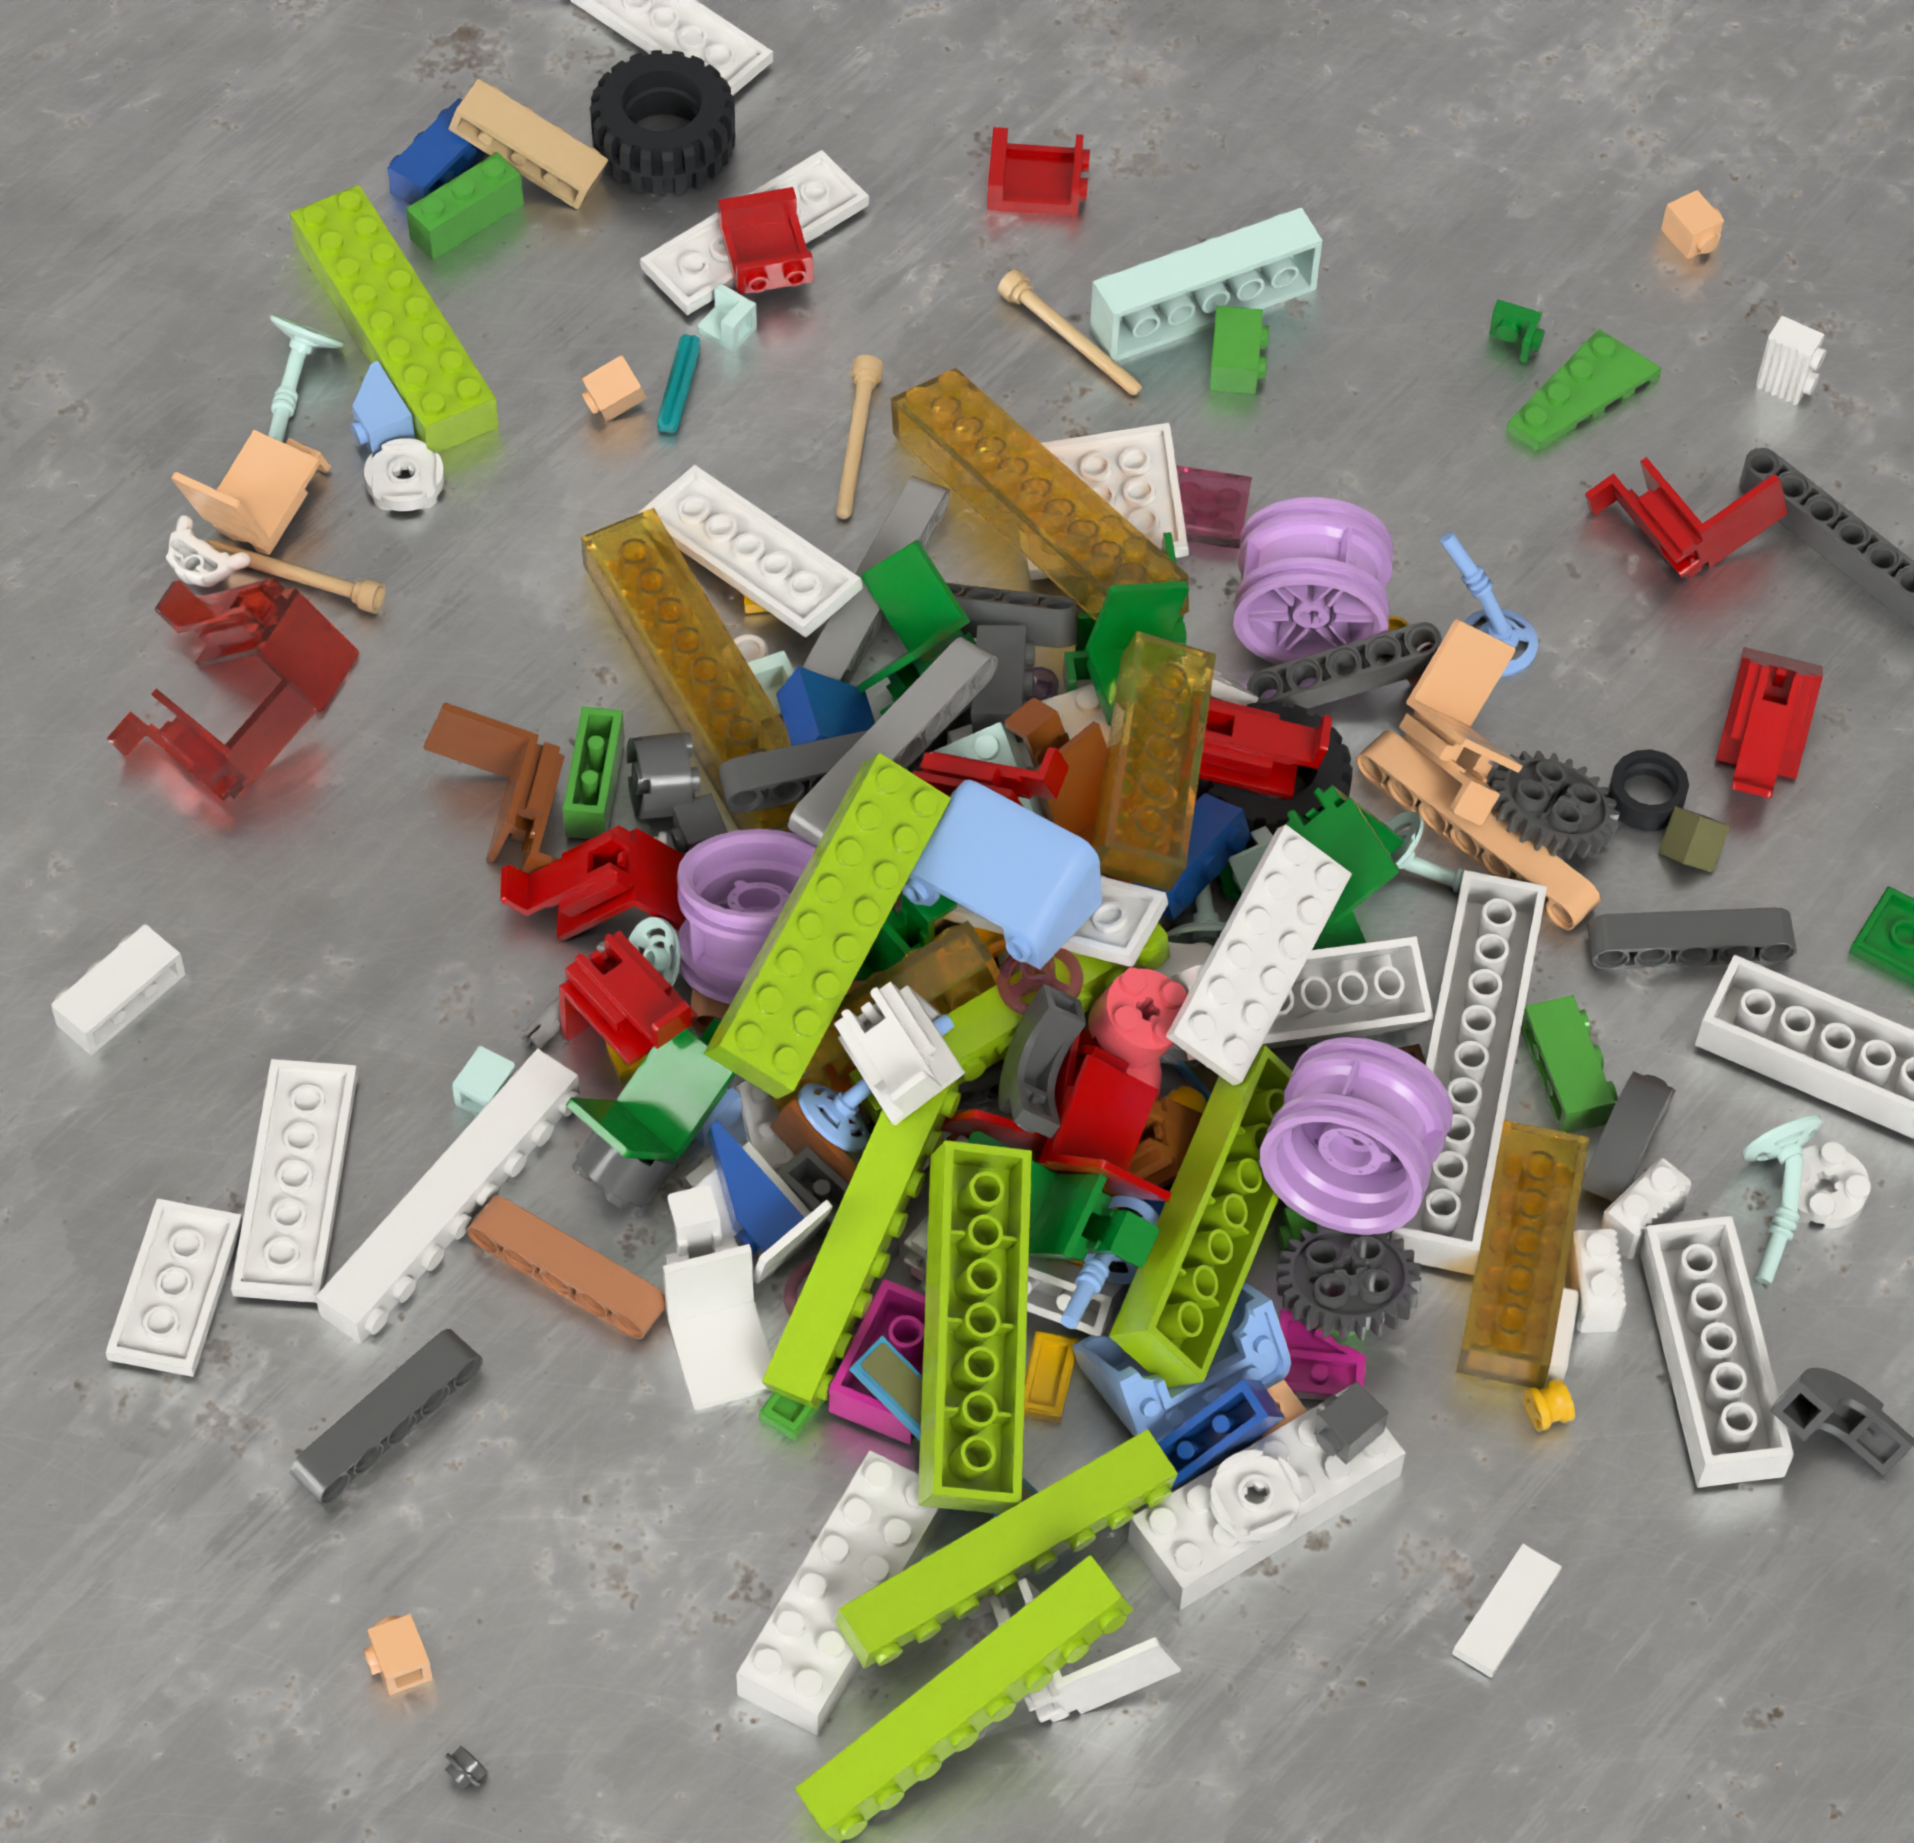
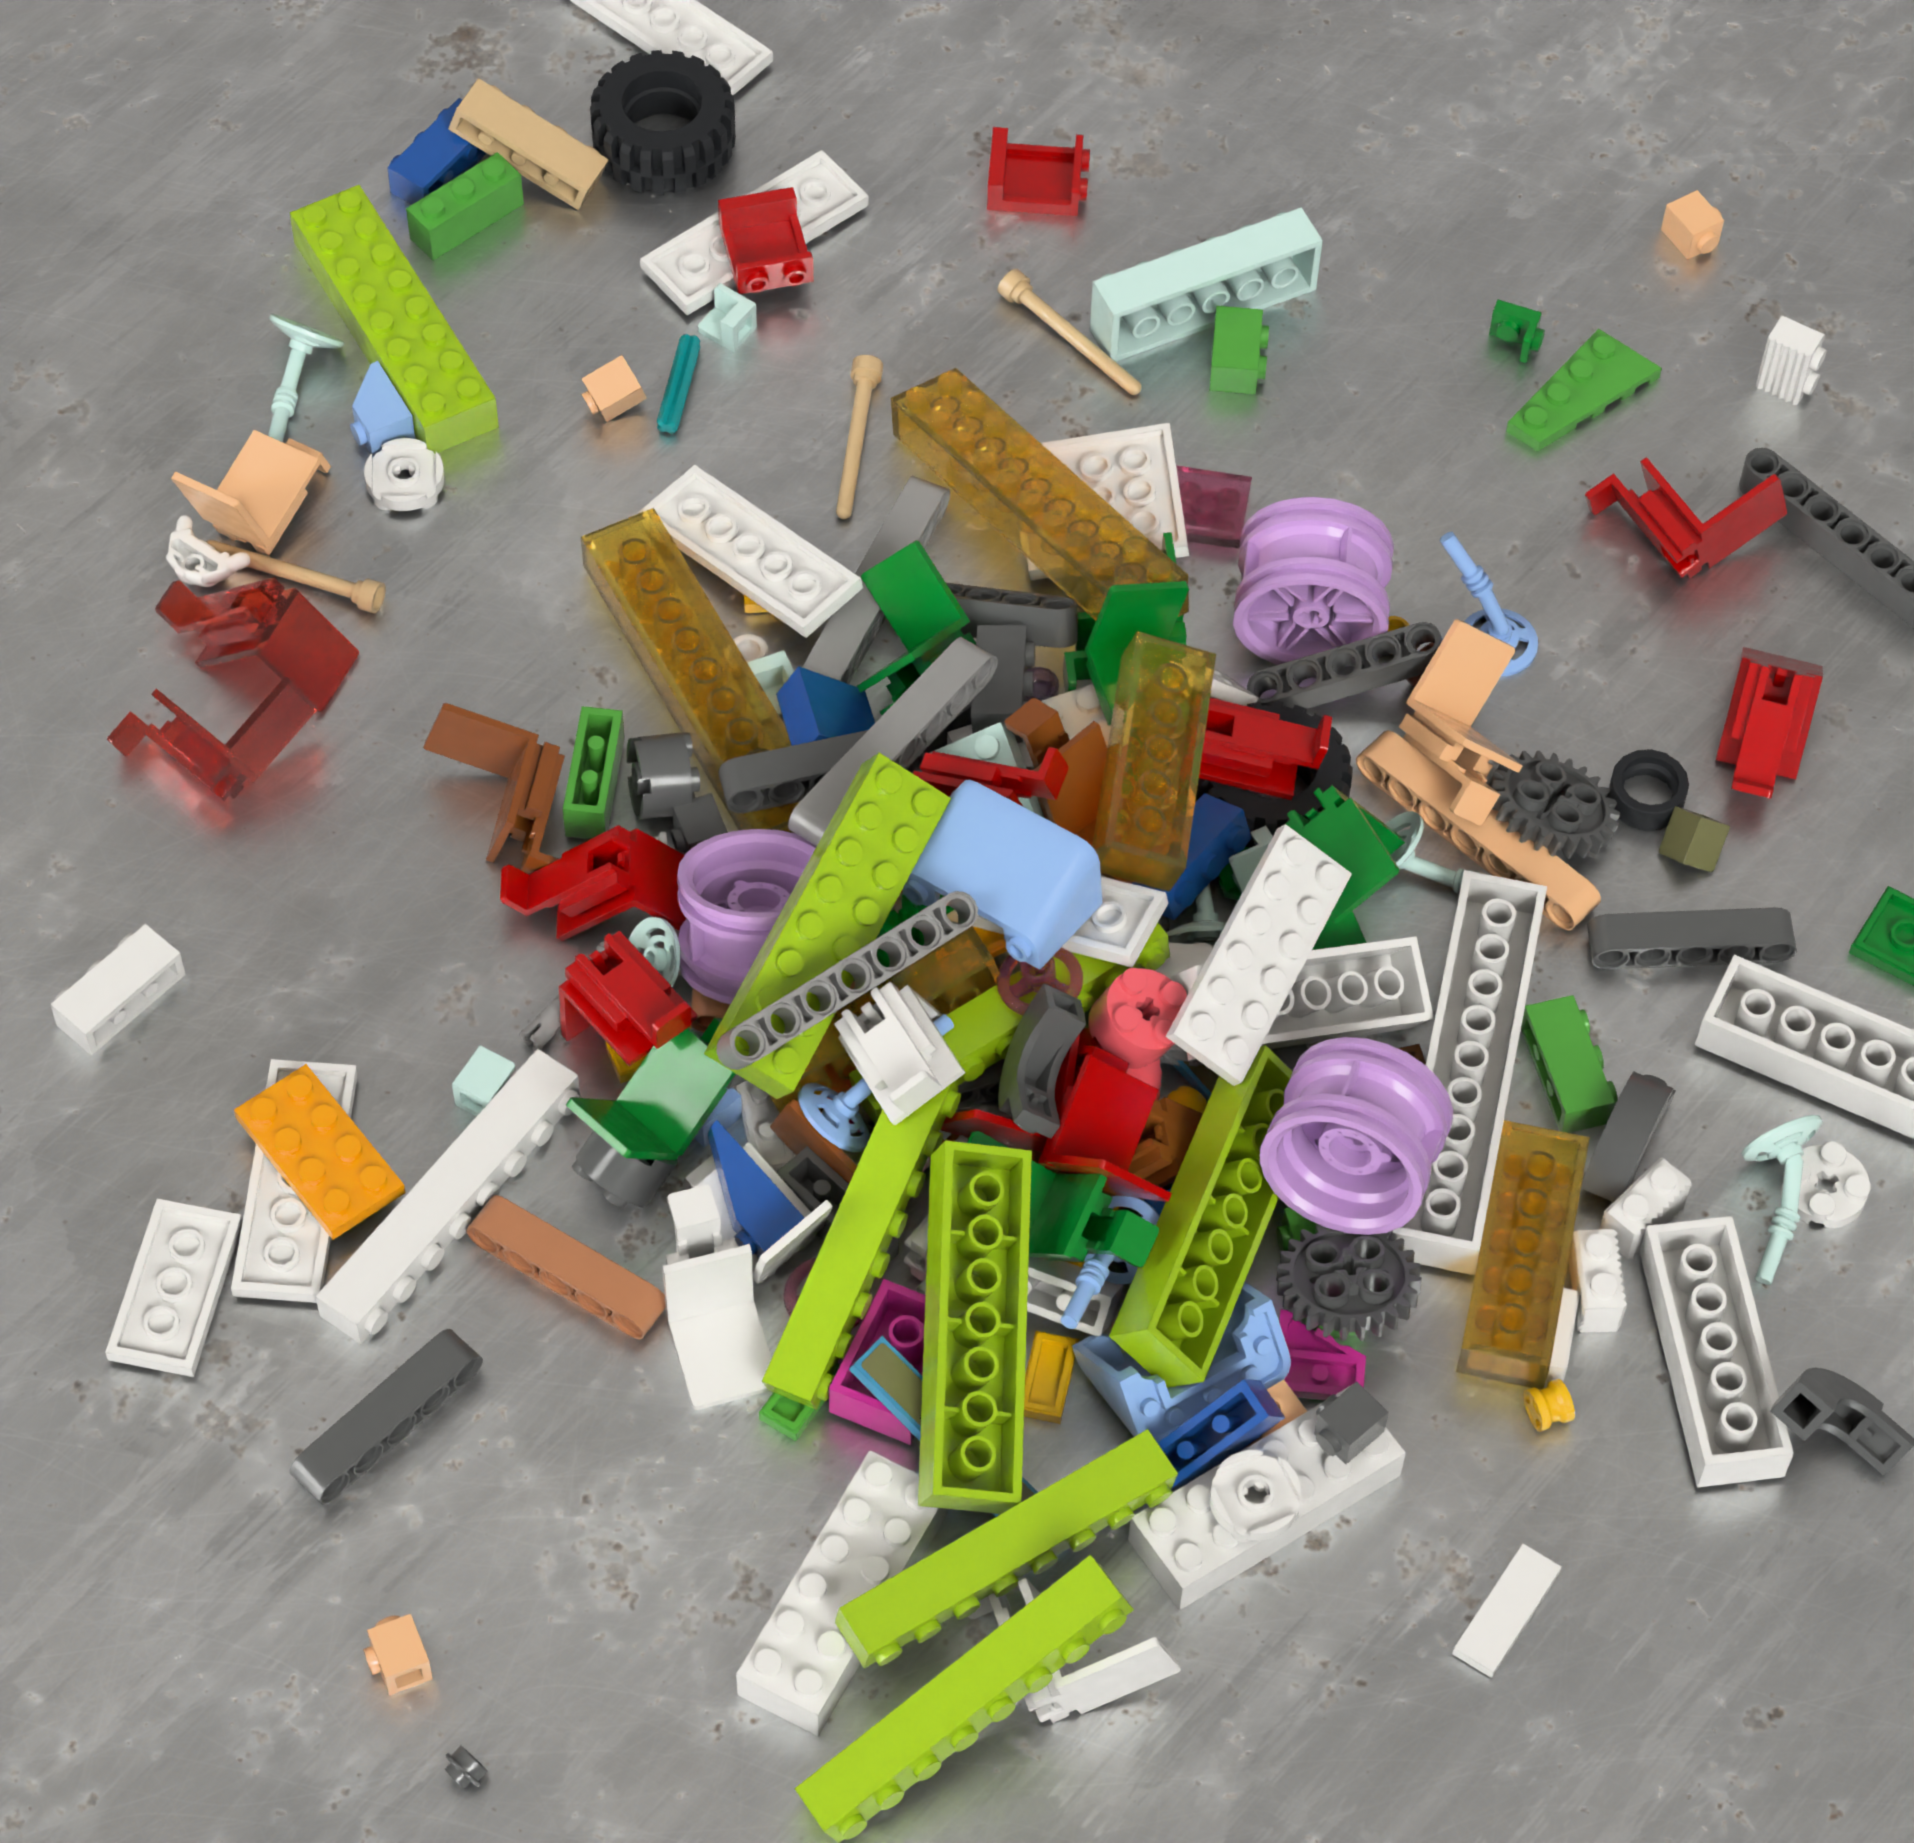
none -> light orange plate [234,1064,406,1240]
none -> light grey beam [717,891,978,1070]

